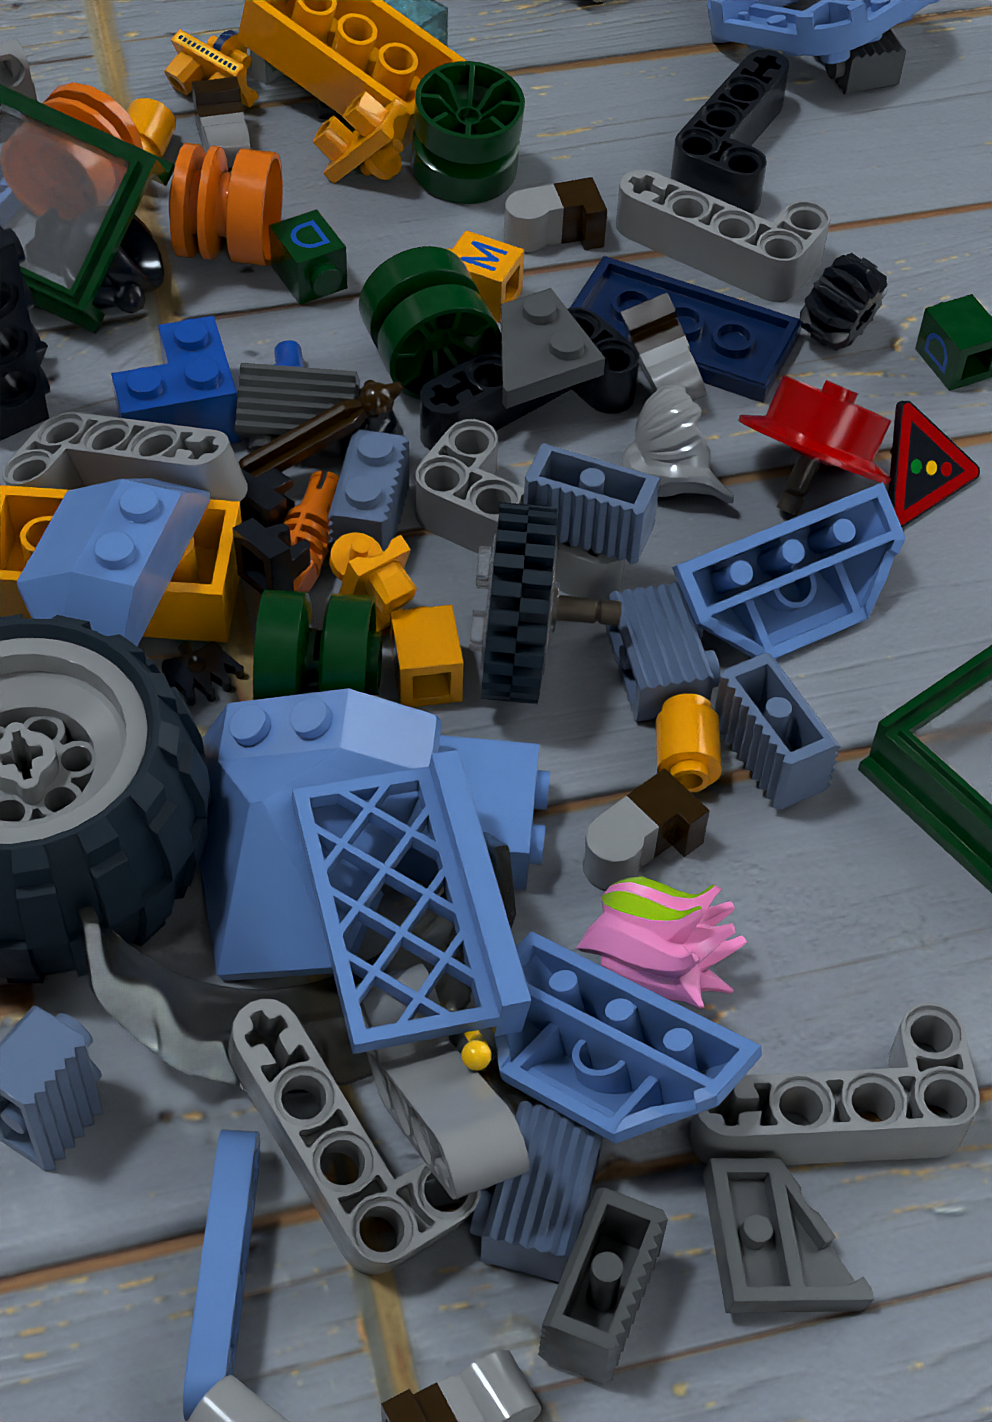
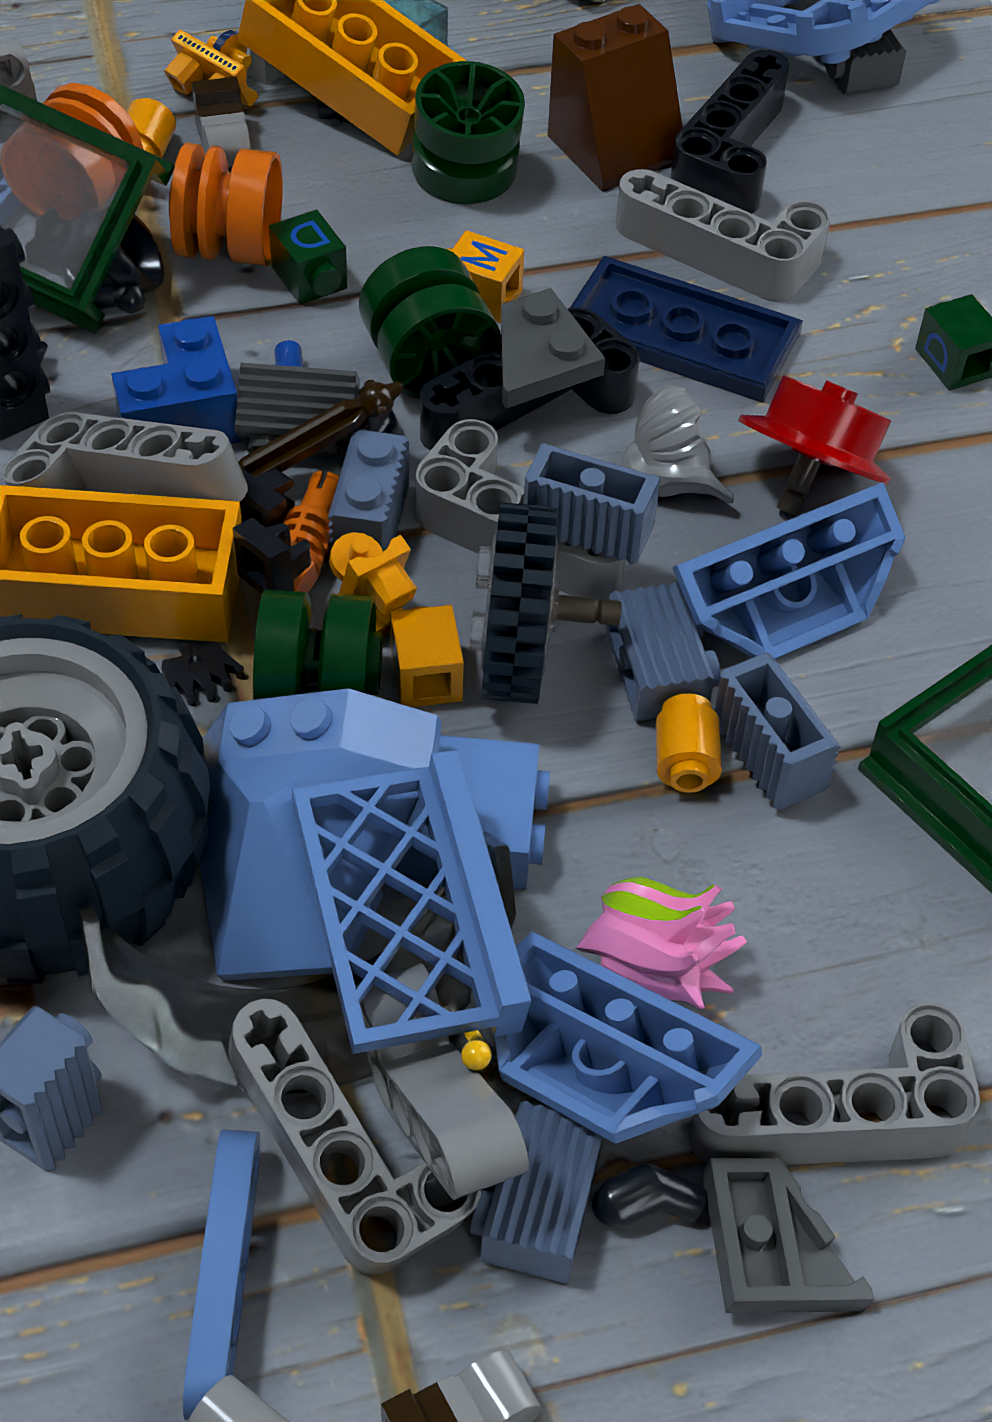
medium blue wedge [16,478,210,647] -> none
light orange hips [312,91,407,184] -> none
leg [504,177,607,252] -> none
dark grey brick [538,1187,668,1384] -> none
leg [582,768,710,890] -> none
leg [621,292,707,401] -> none
black gear [799,253,888,351] -> none
piece [888,401,980,527] -> none
none -> reddish brown slope [547,4,683,192]
none -> black arm [592,1163,707,1226]

